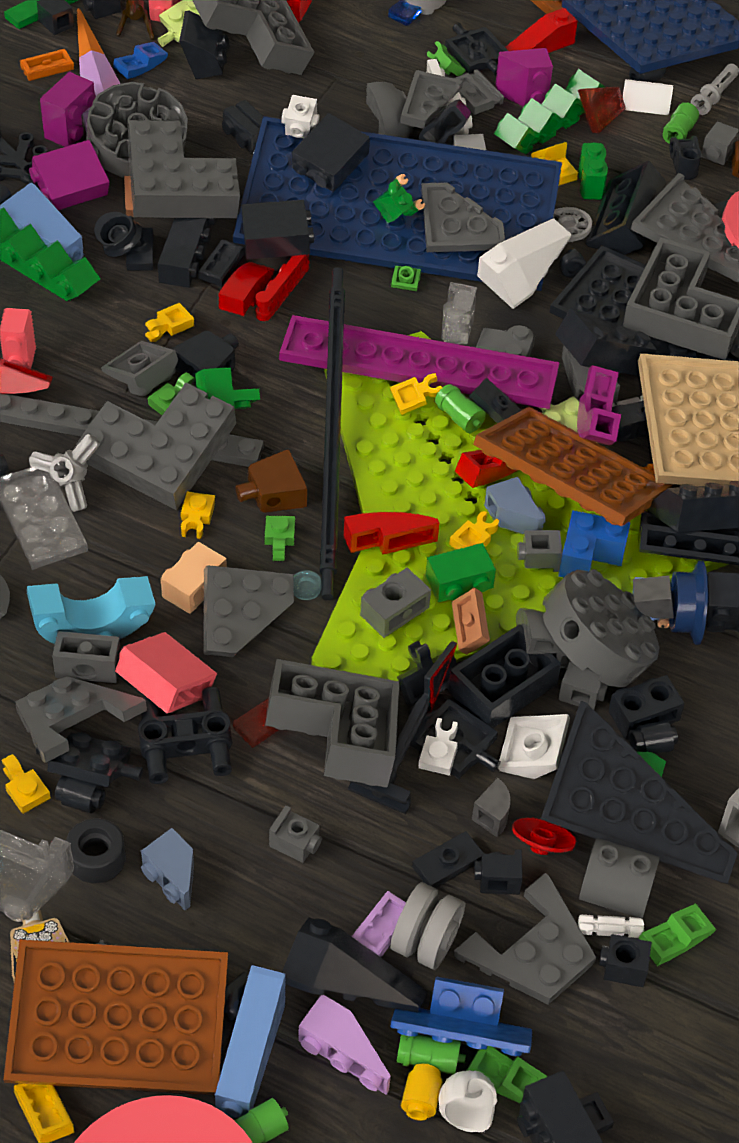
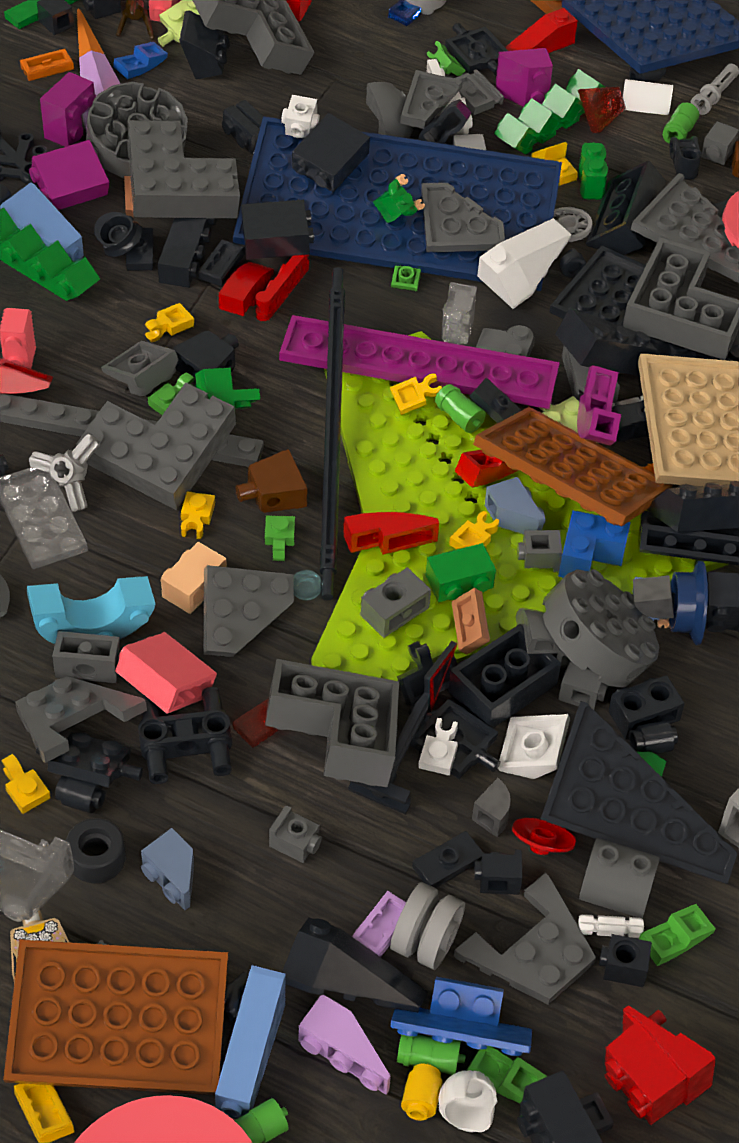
none -> red piece [605,1005,716,1125]

